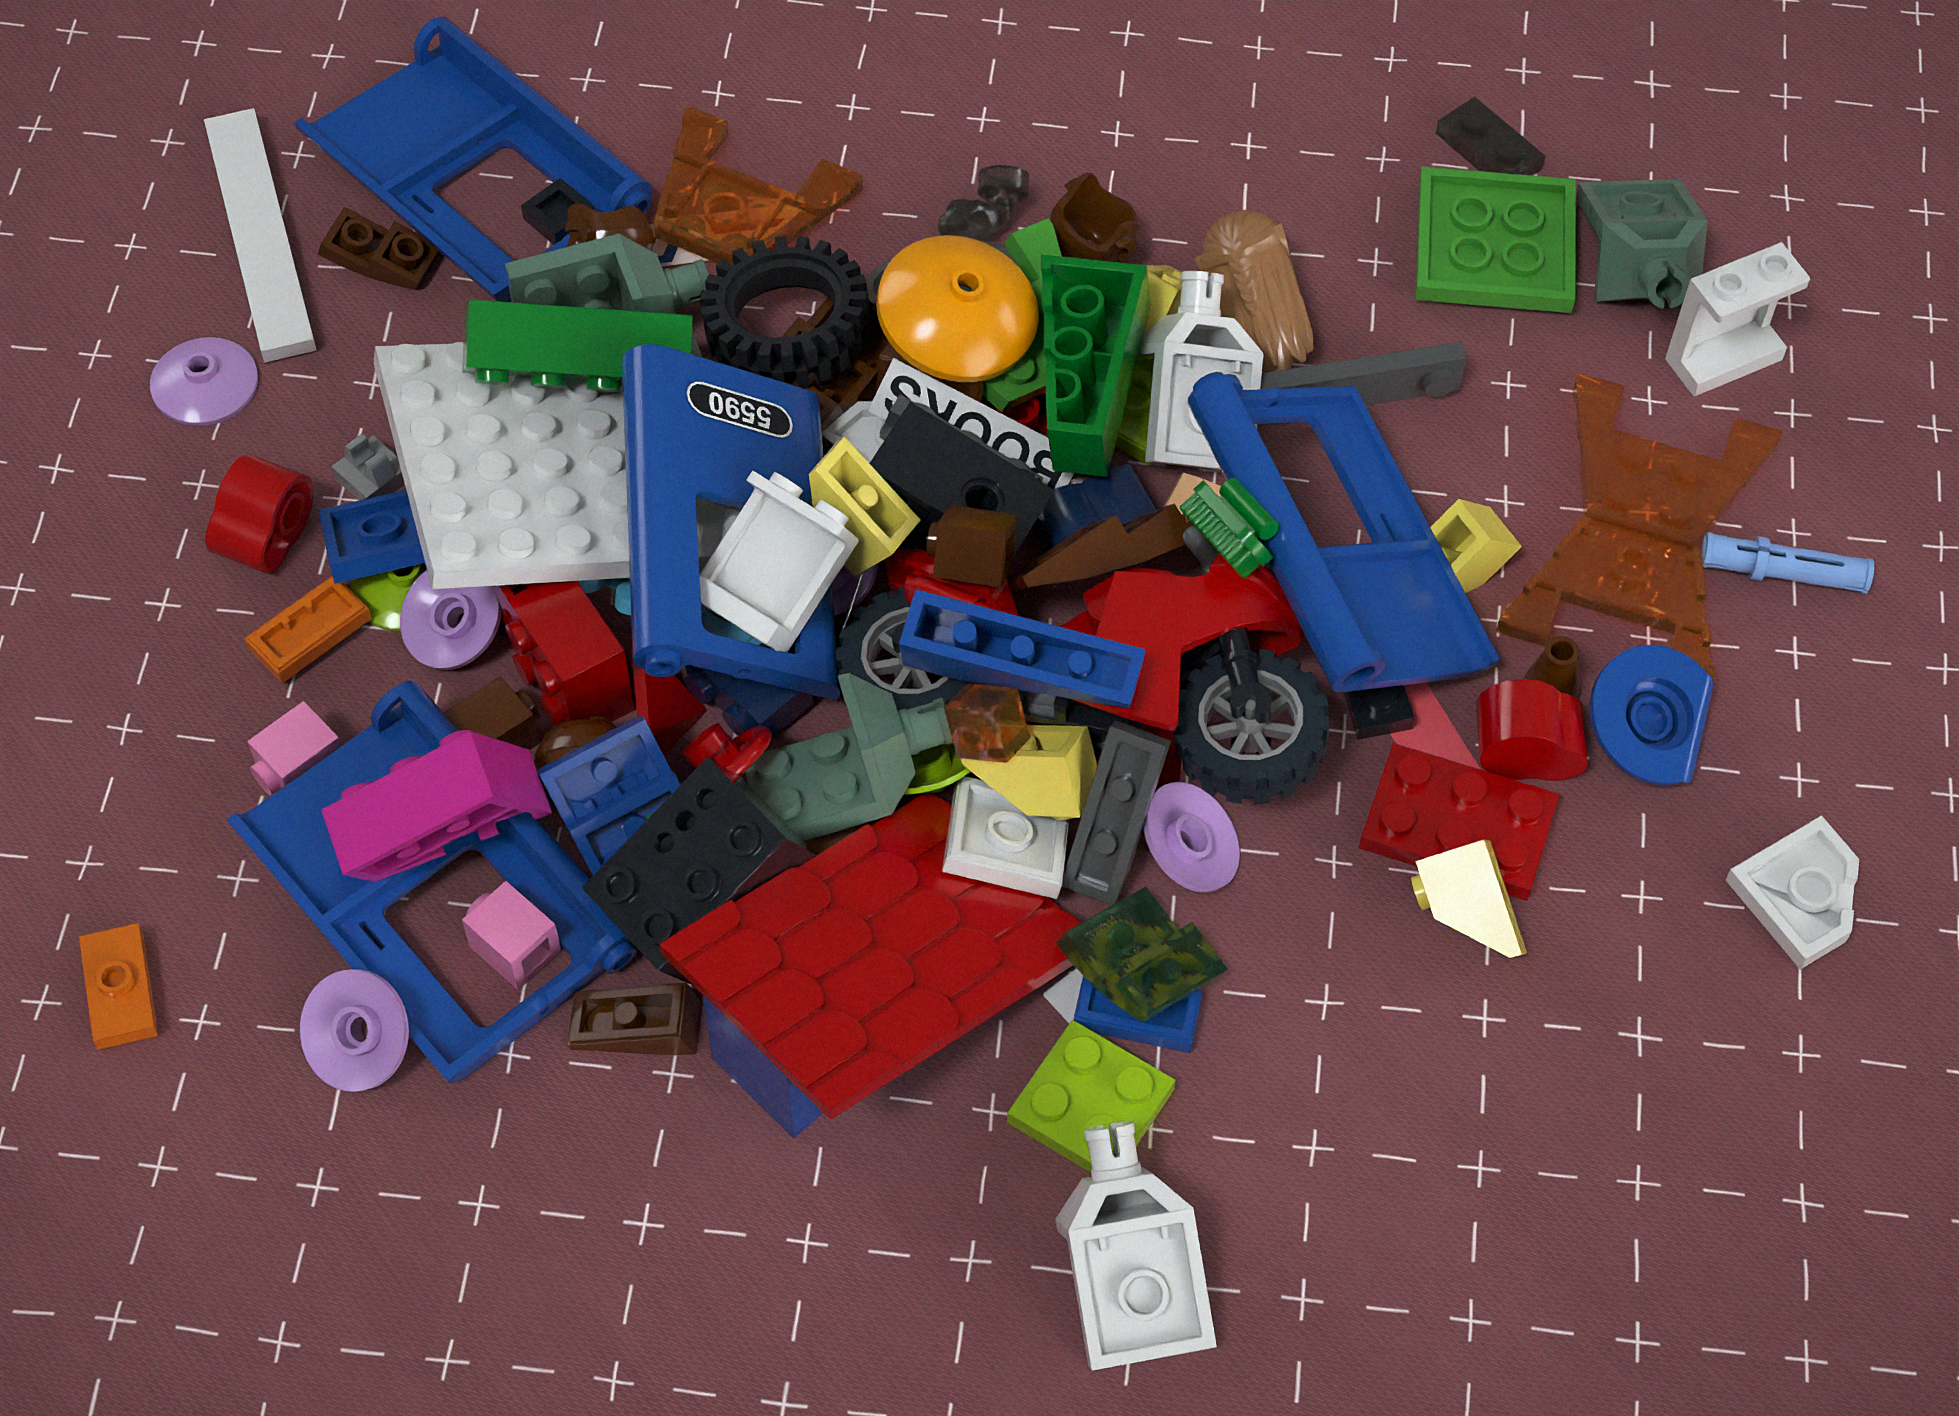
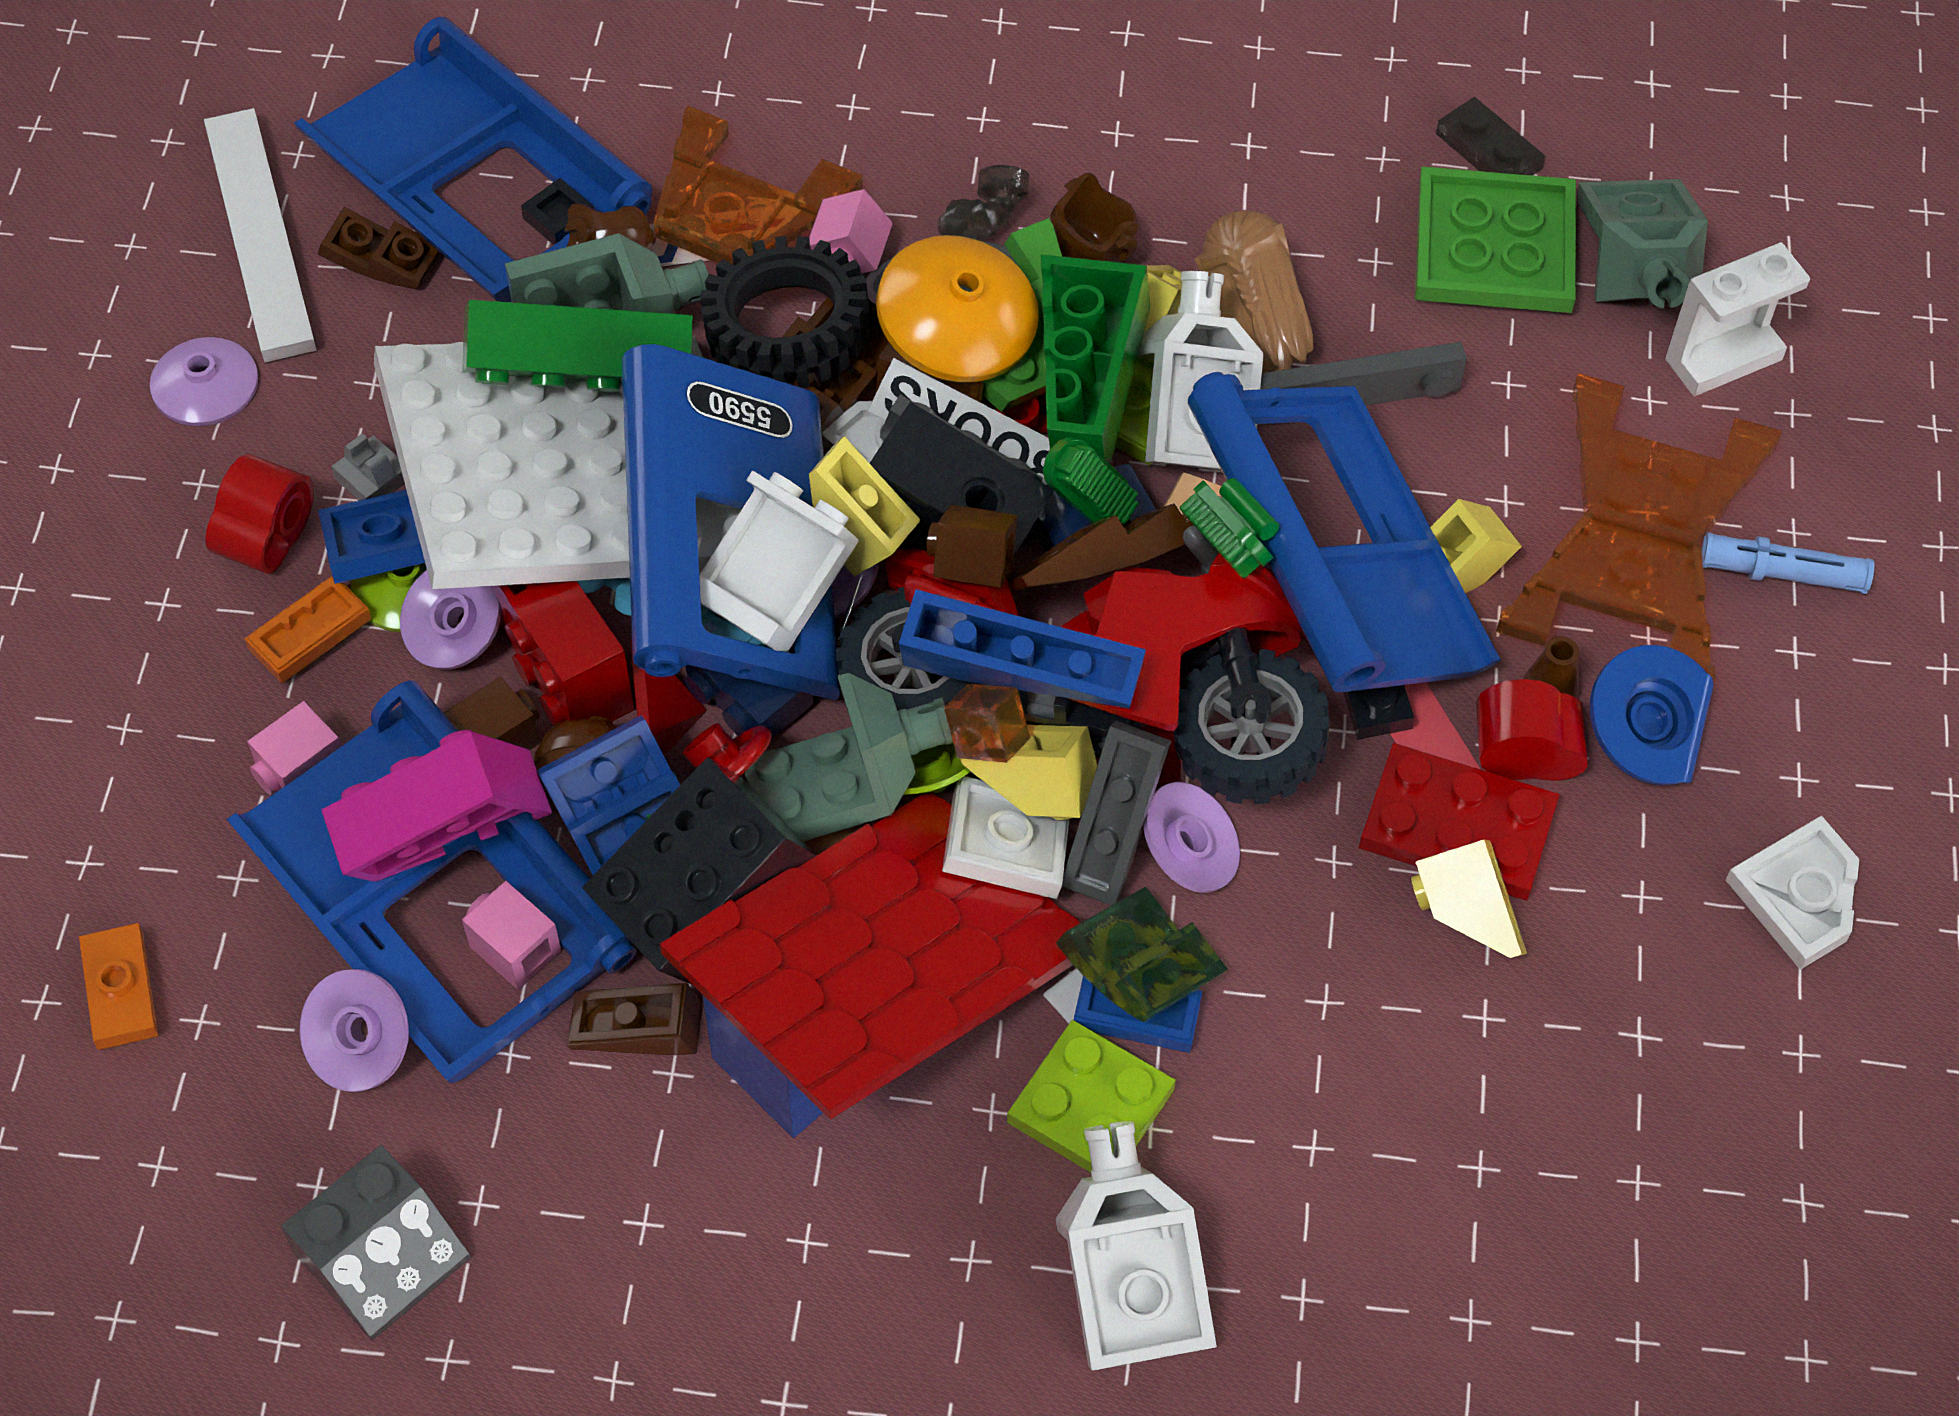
none -> dark grey slope [281,1144,471,1341]
none -> bright pink brick [809,189,893,274]
none -> green piece [1043,437,1139,524]

